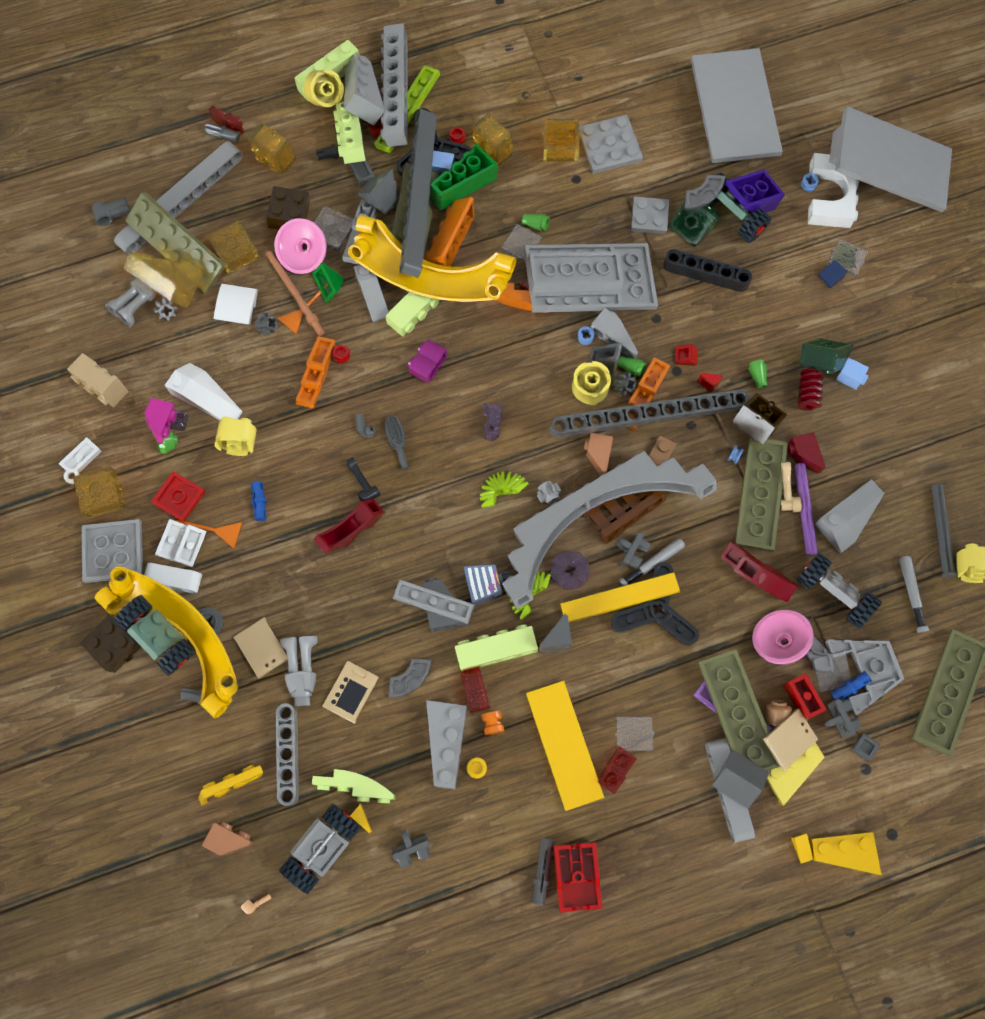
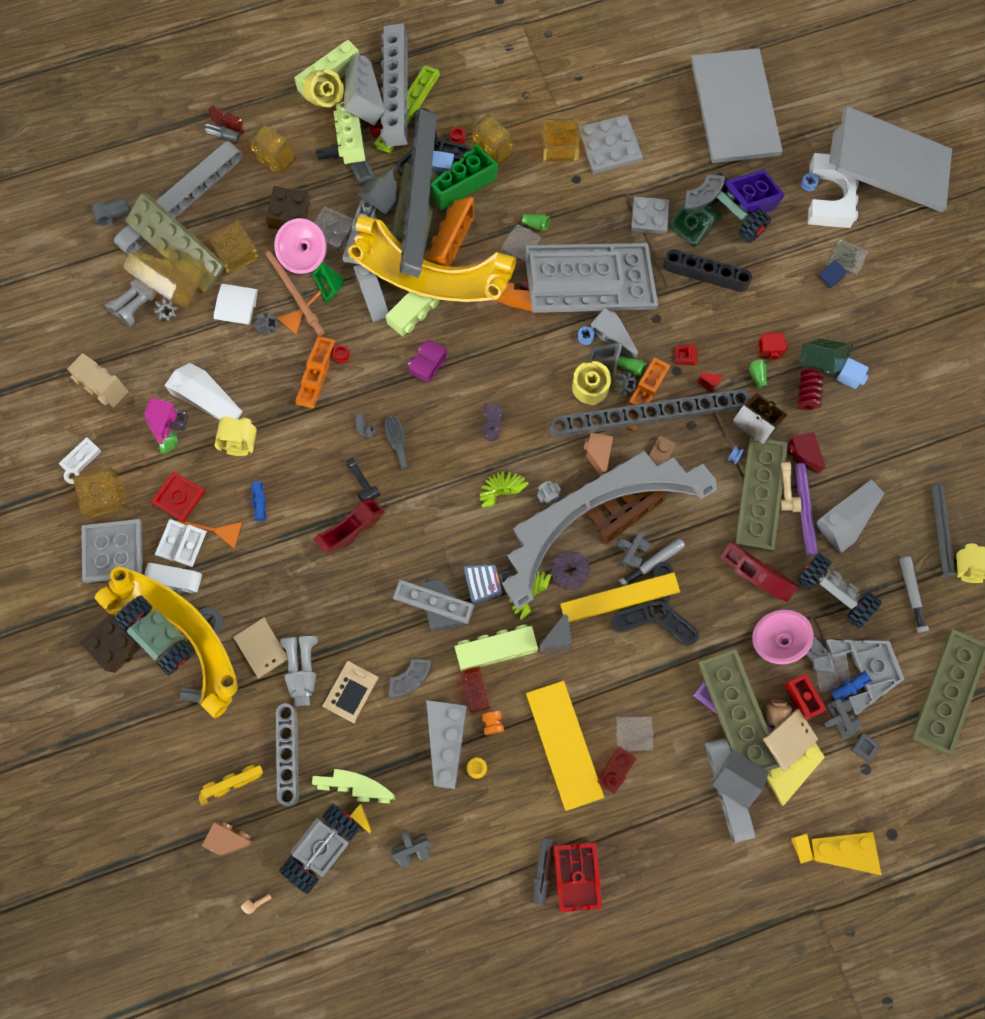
none -> red brick [758,332,788,360]

